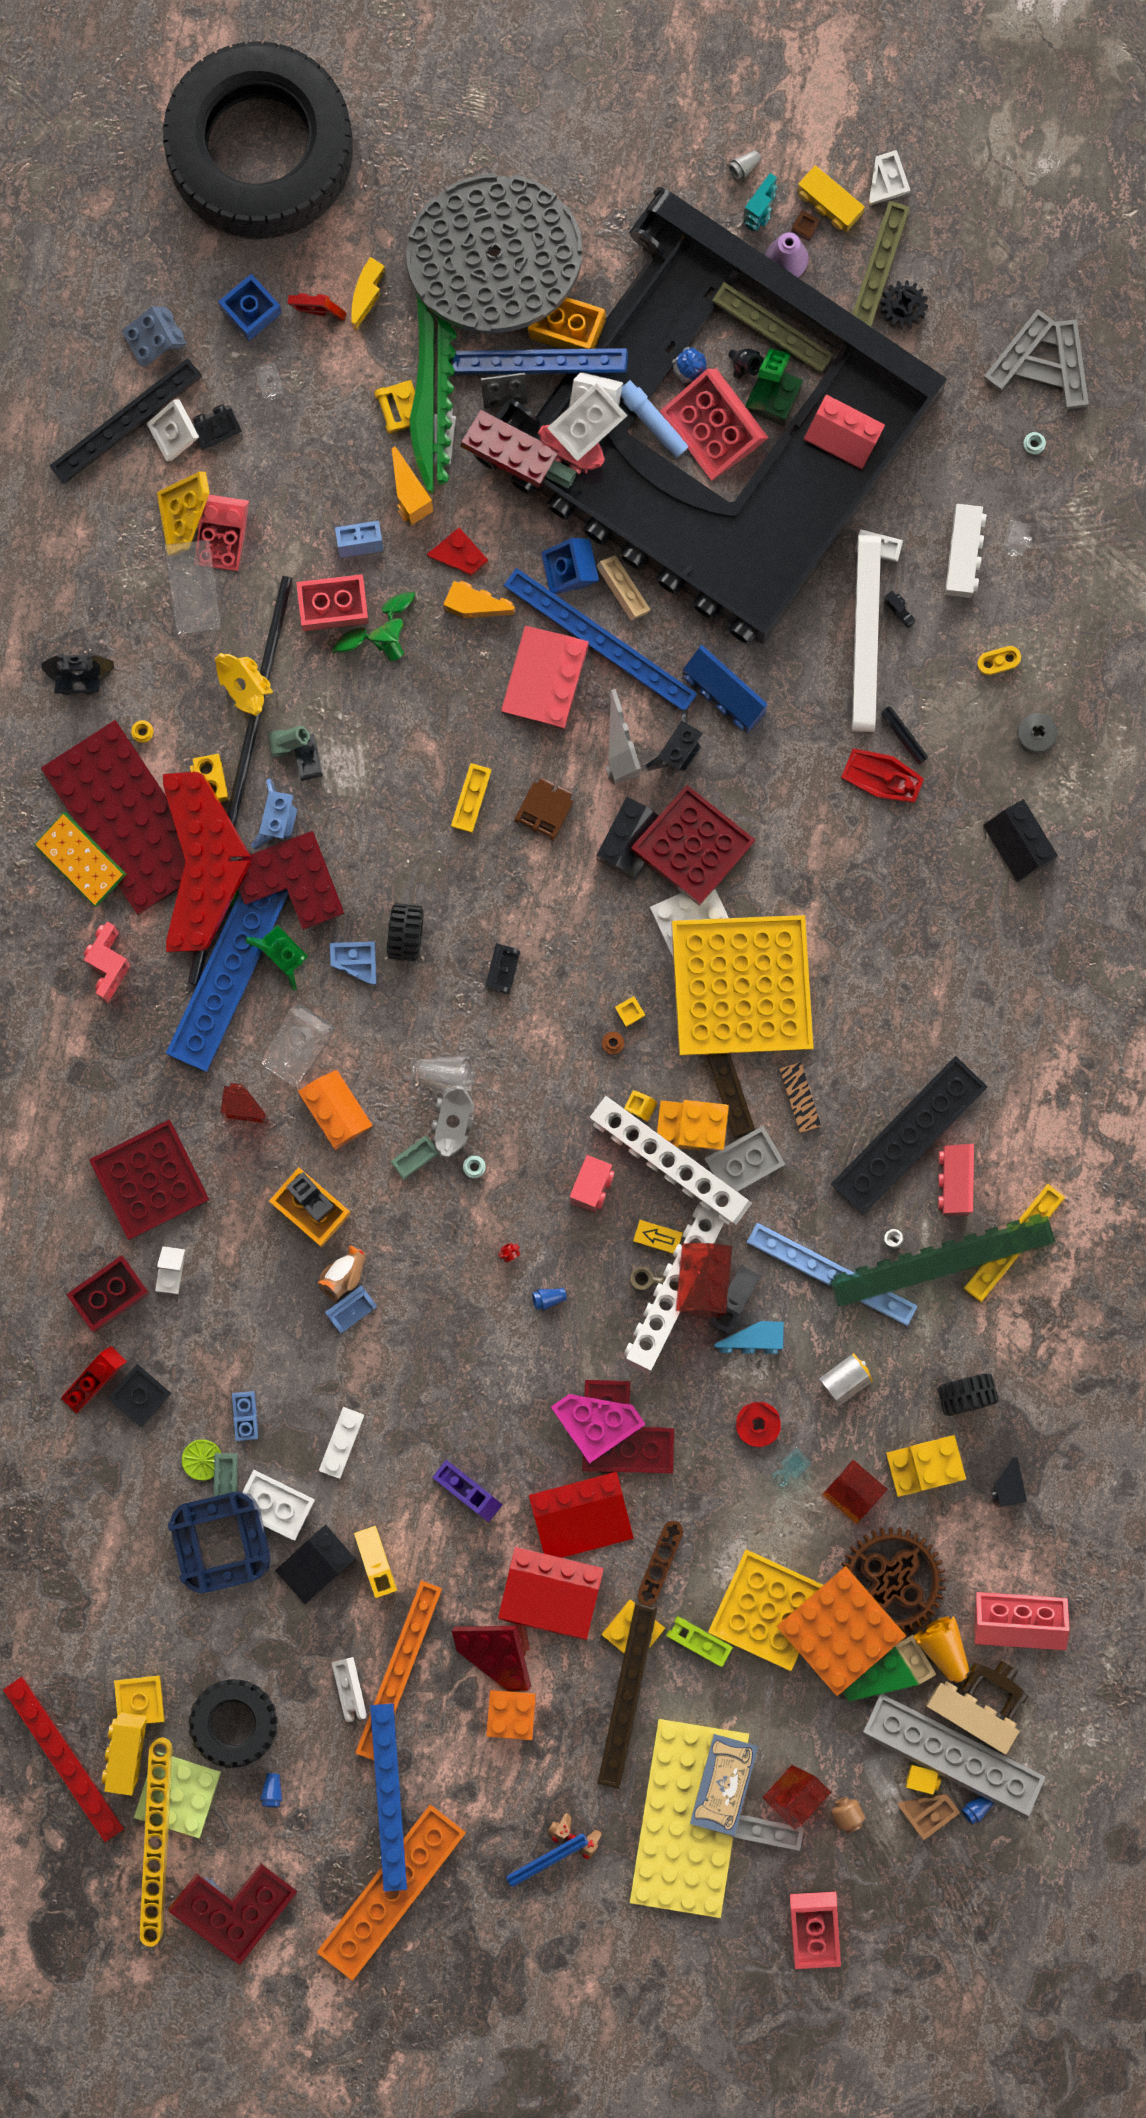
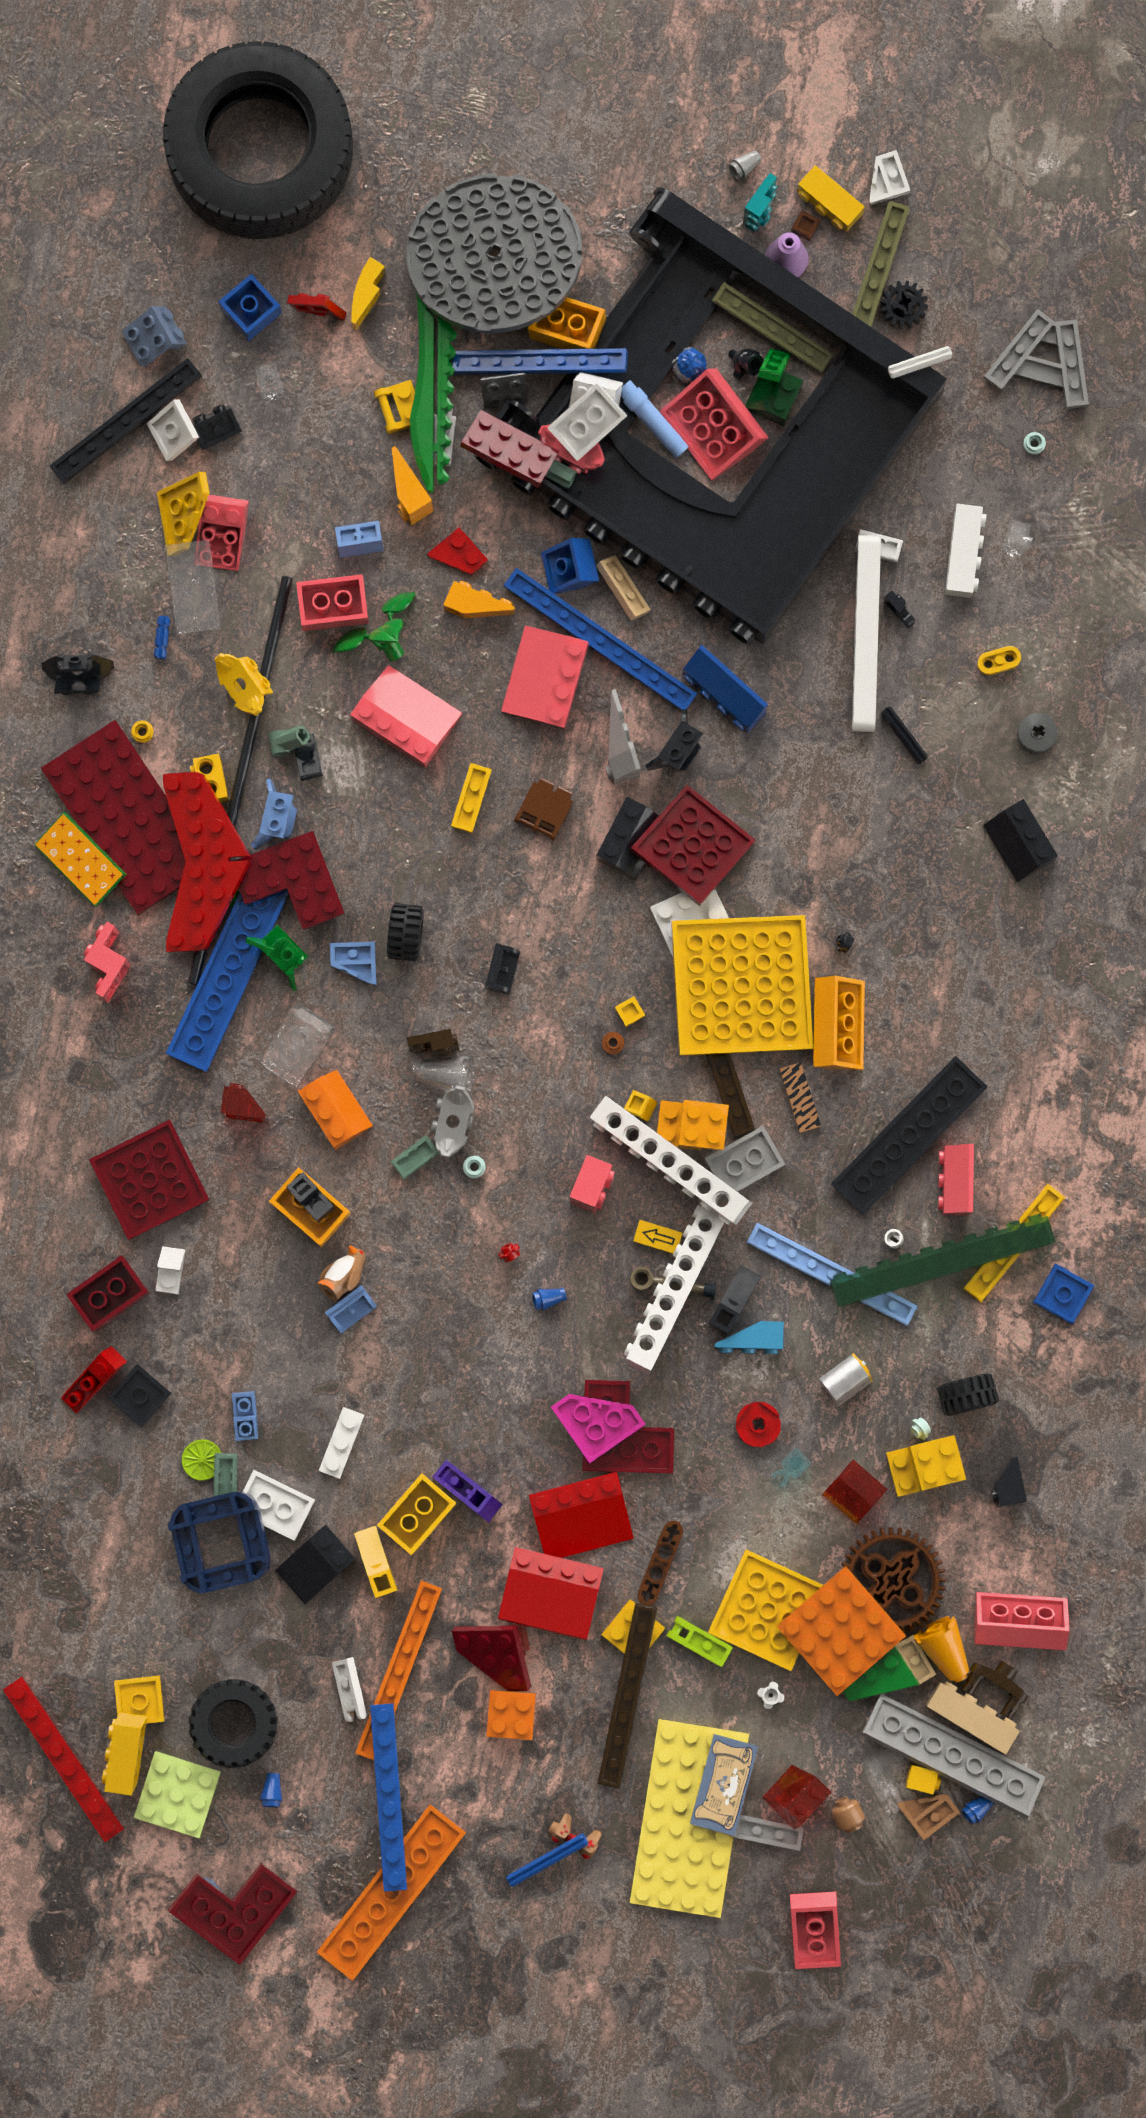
yellow beam [140,1737,172,1947] -> none
clear red slope [675,1243,732,1317] -> none
coral slope [803,395,885,470] -> none
red piece [841,748,924,803] -> none
none -> blue axle [154,616,170,660]
none -> slope [350,665,462,768]
none -> yellow brick [377,1473,457,1555]
none -> dark brown plate [406,1029,460,1059]
none -> white plate [757,1682,784,1709]
none -> light orange slope [813,976,865,1070]
none -> black plate [834,931,854,953]
none -> white axle [888,346,952,378]
none -> light aqua plate [910,1418,931,1440]
none -> blue tile [1033,1263,1095,1325]

